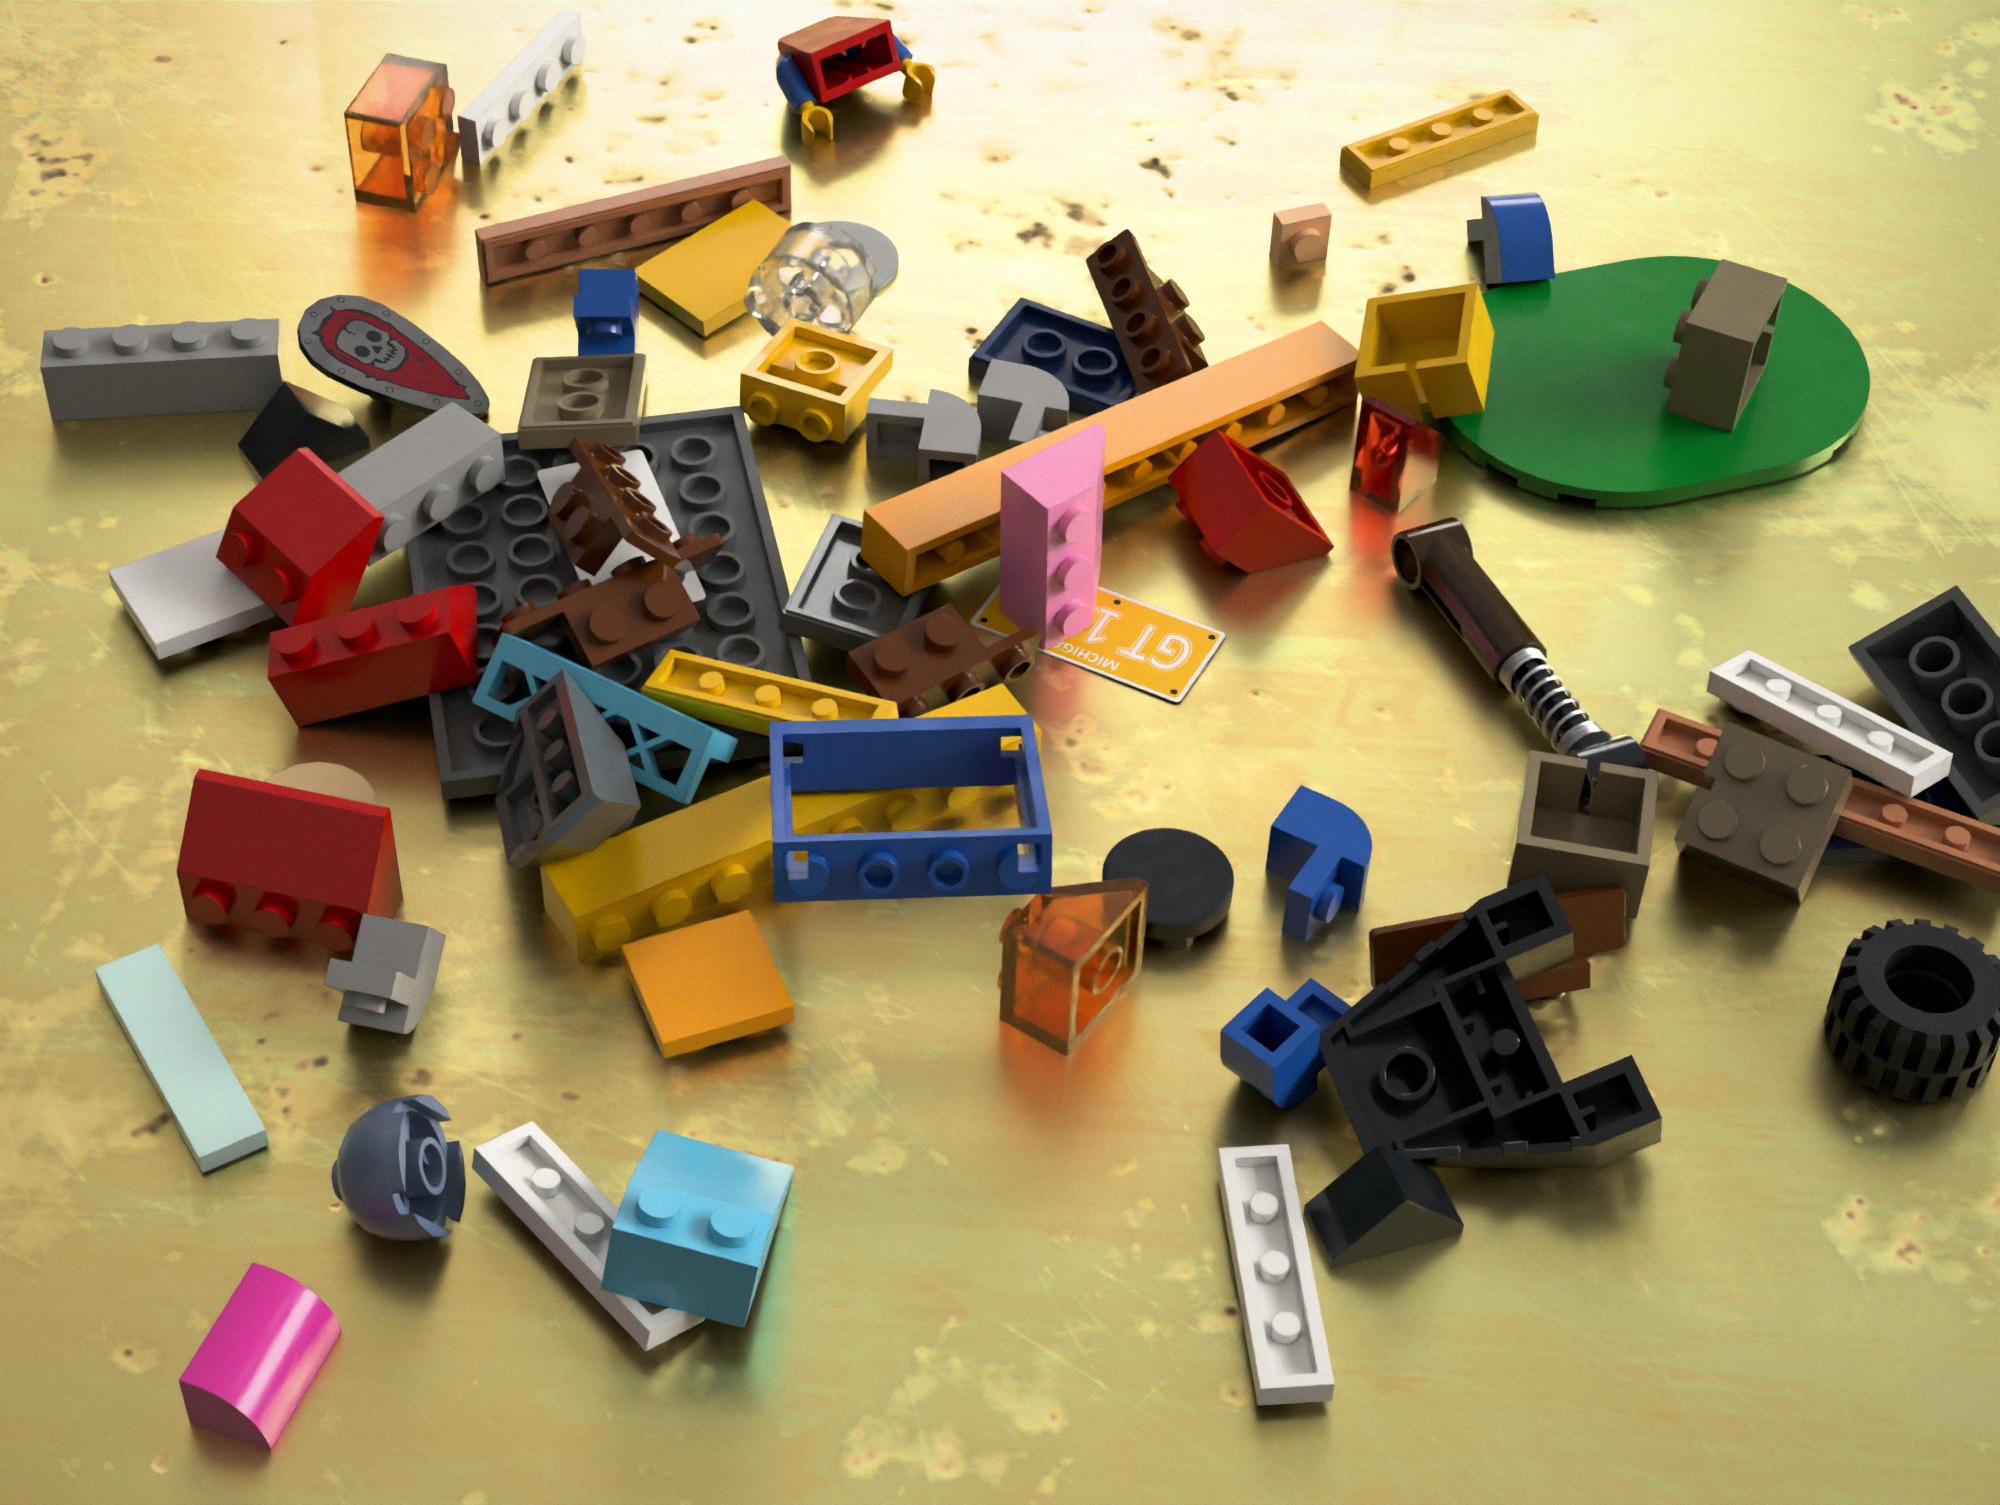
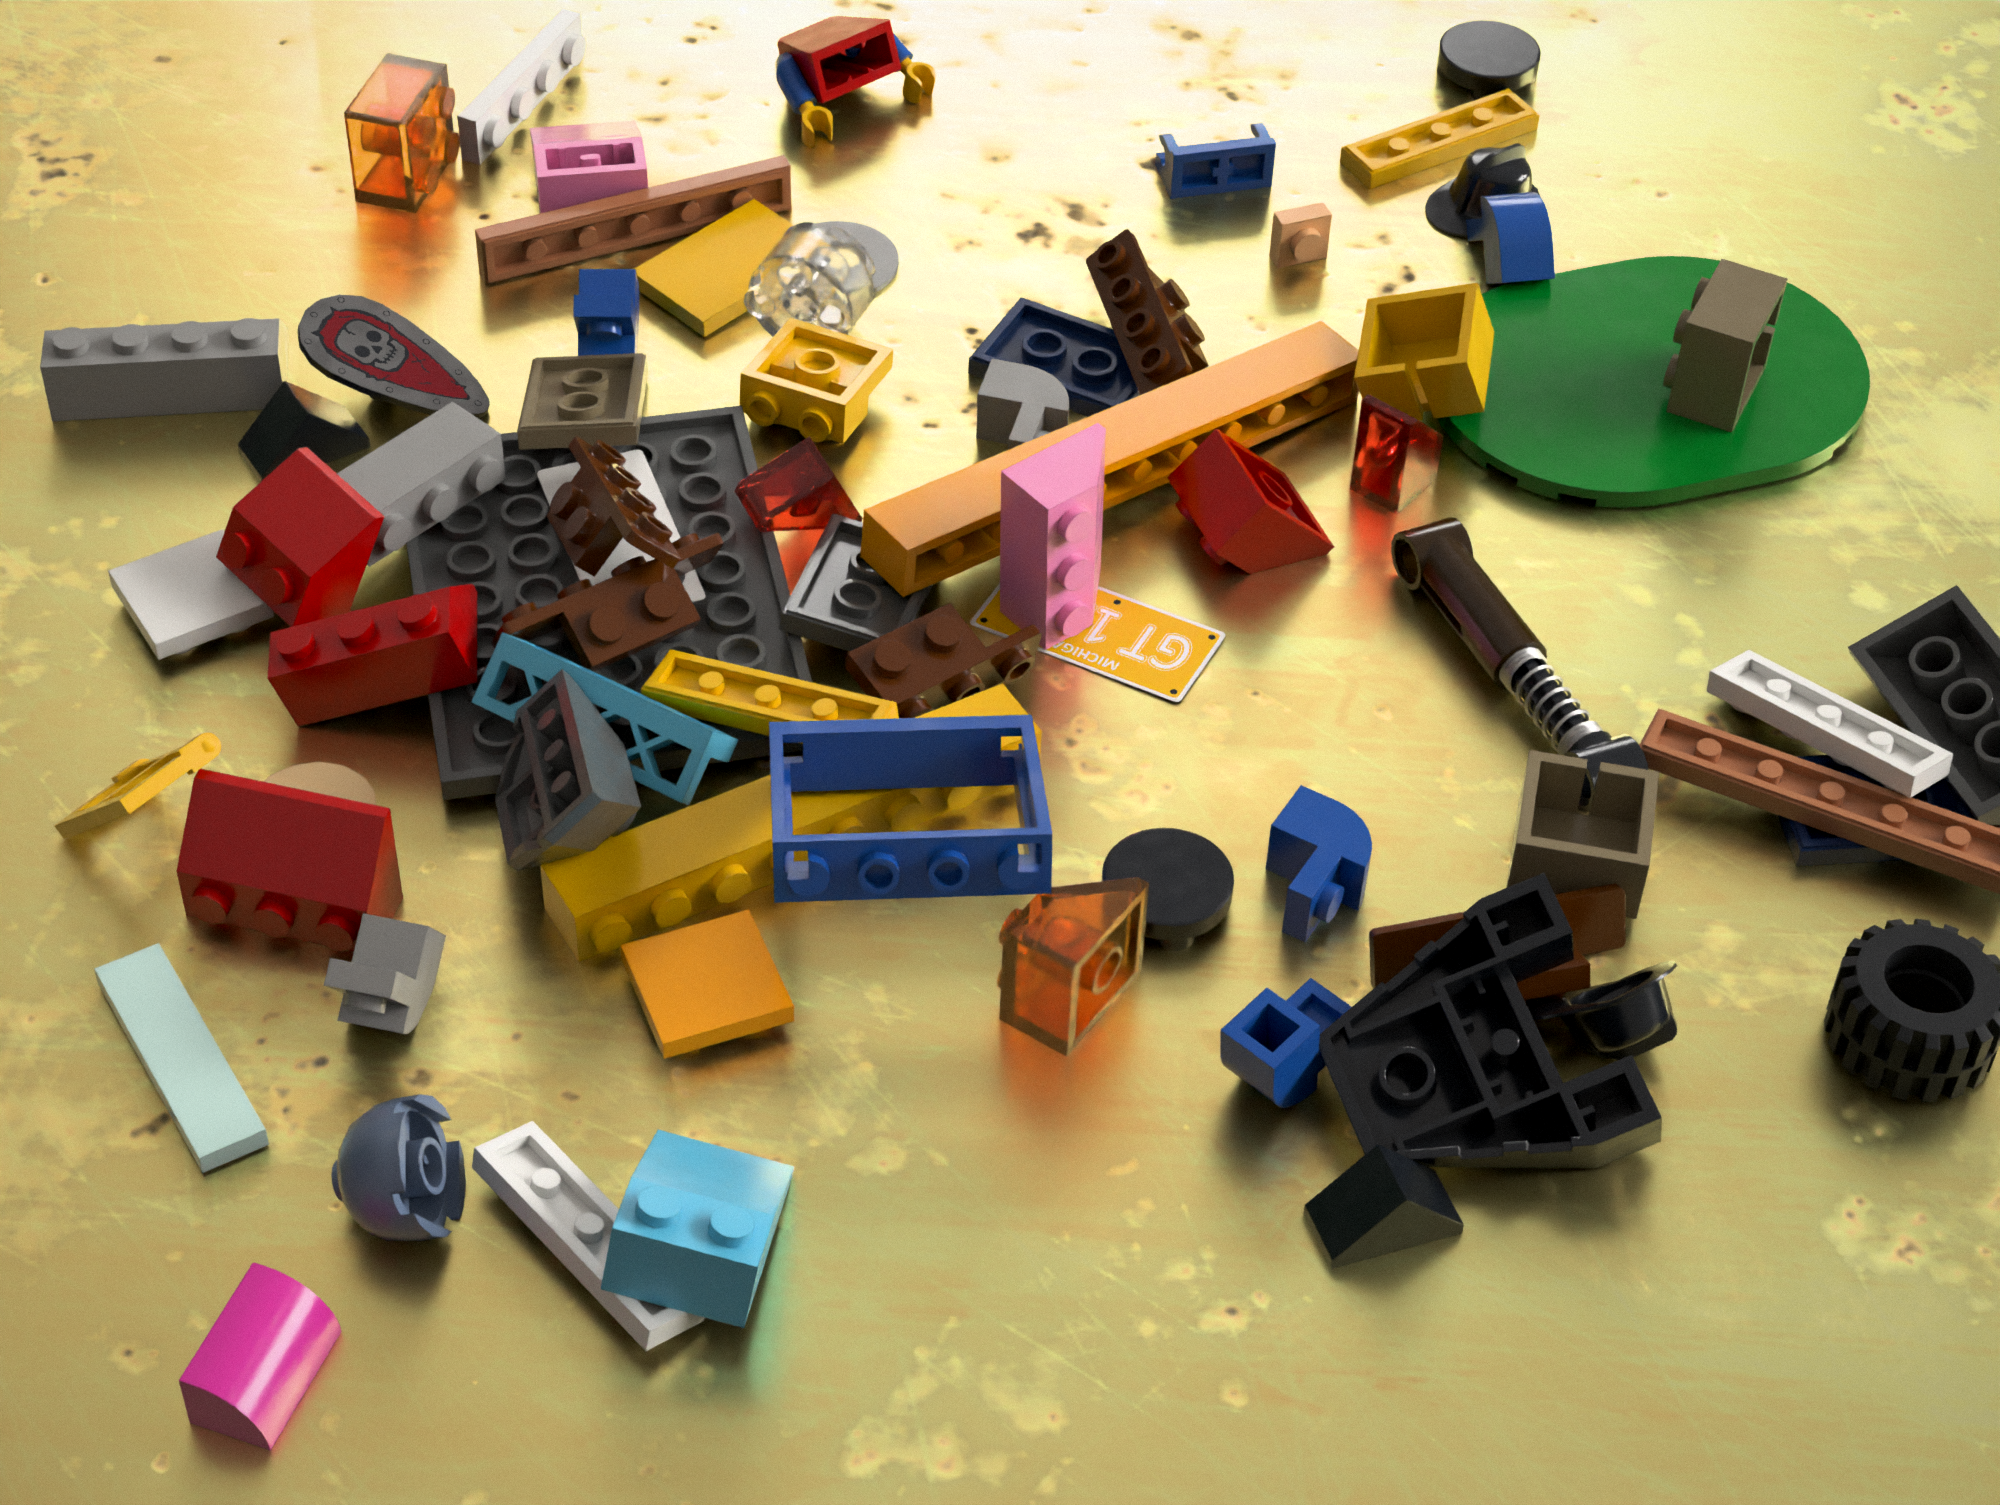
light grey brick [866,388,981,487] -> none
white plate [1216,1144,1335,1406] -> none
dark tan piece [1674,721,1853,904] -> none
none -> yellow window [54,733,221,839]
none -> bright pink slope [530,120,648,213]
none -> clear red slope [734,436,863,532]
none -> blue hinge [1155,122,1276,199]
none -> black piece [1425,143,1541,237]
none -> tile [1436,20,1541,100]
none -> black piece [1527,961,1677,1060]

